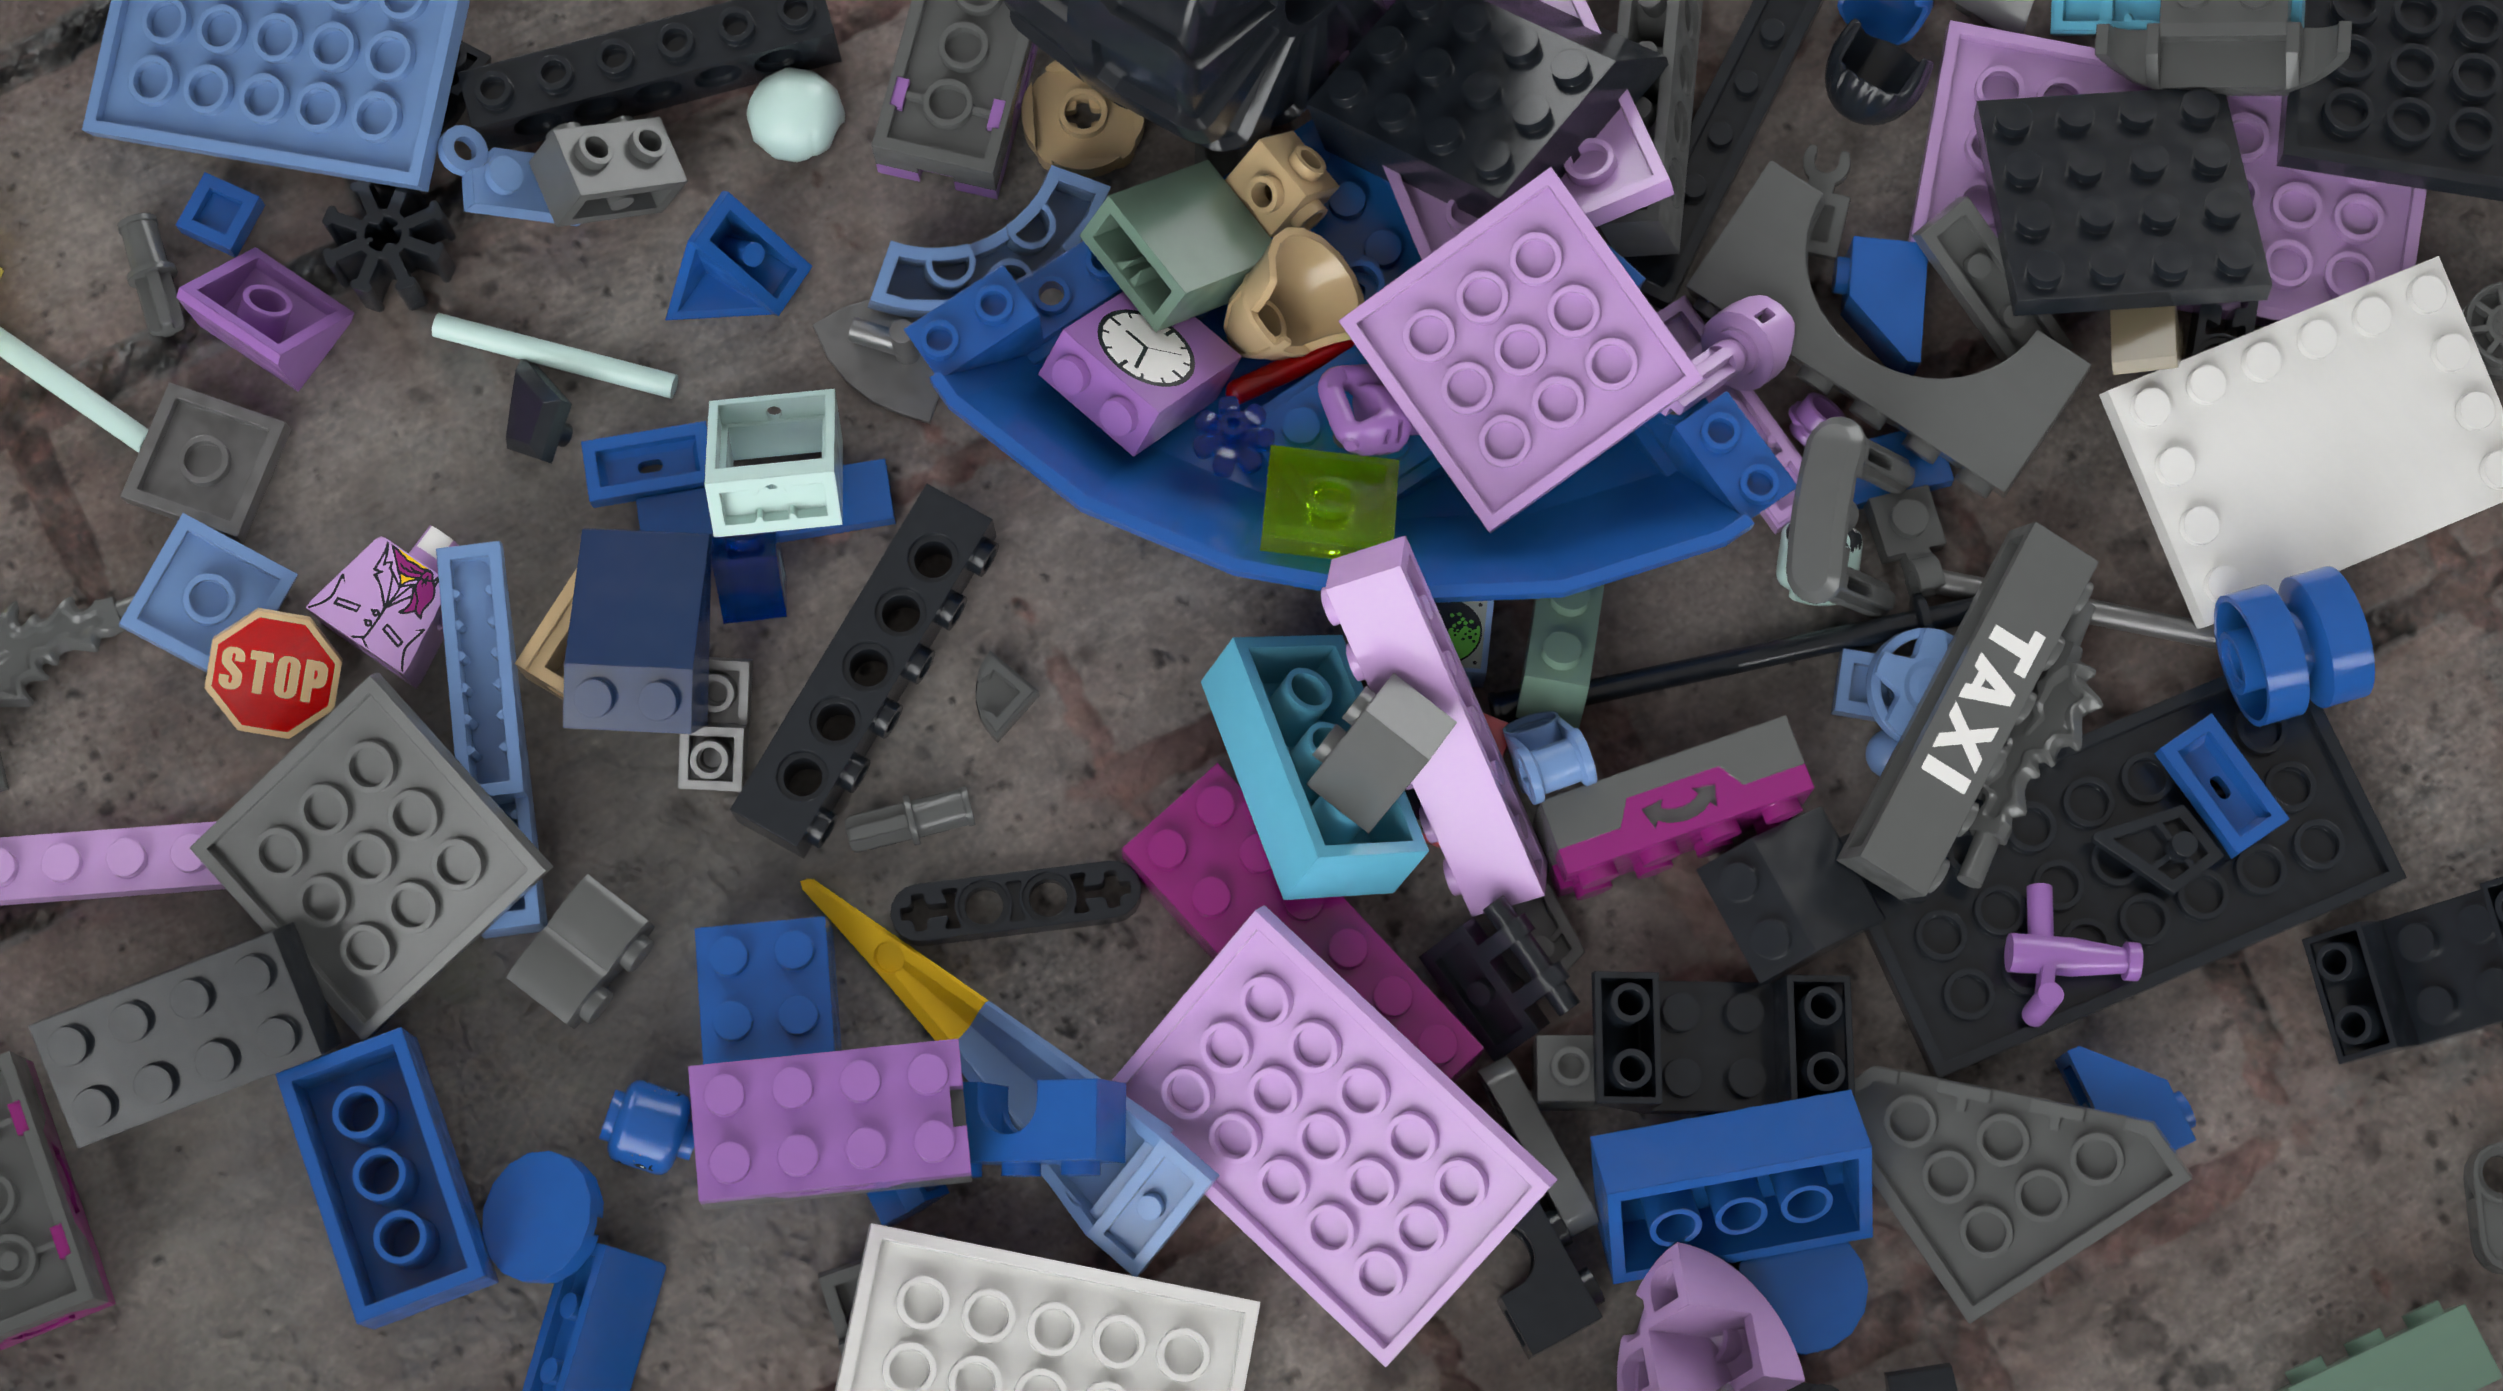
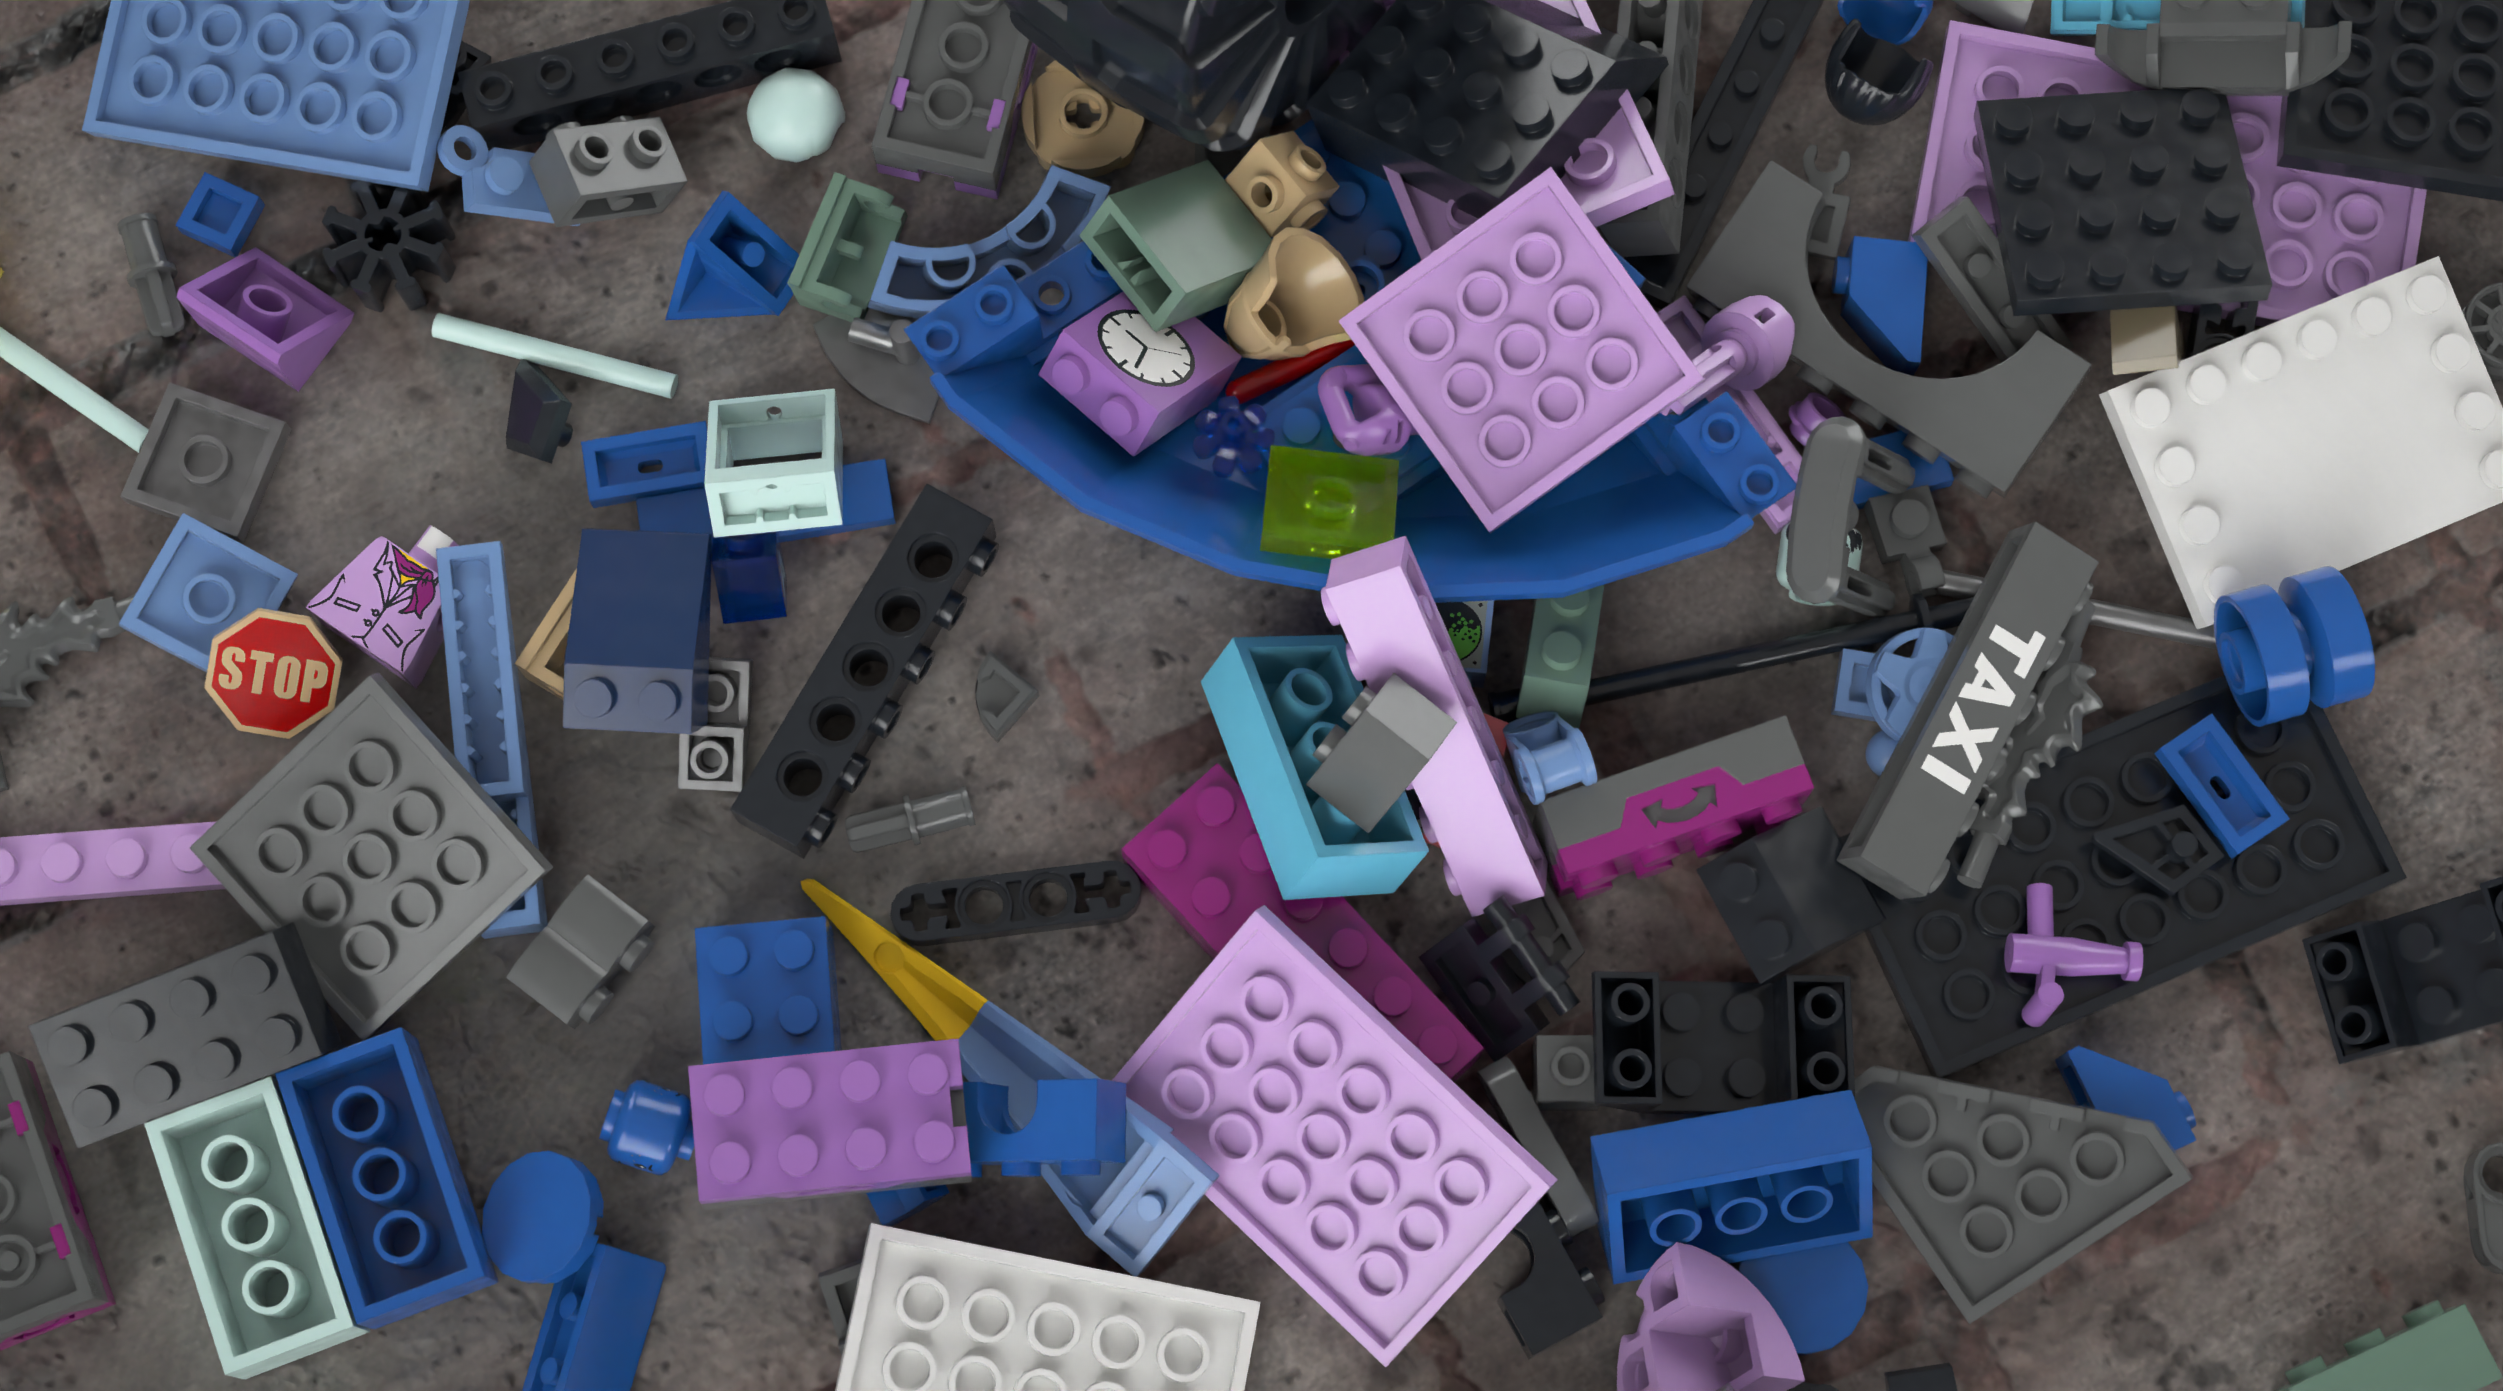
none -> light aqua brick [144,1076,370,1380]
none -> sand green hinge [787,172,908,322]

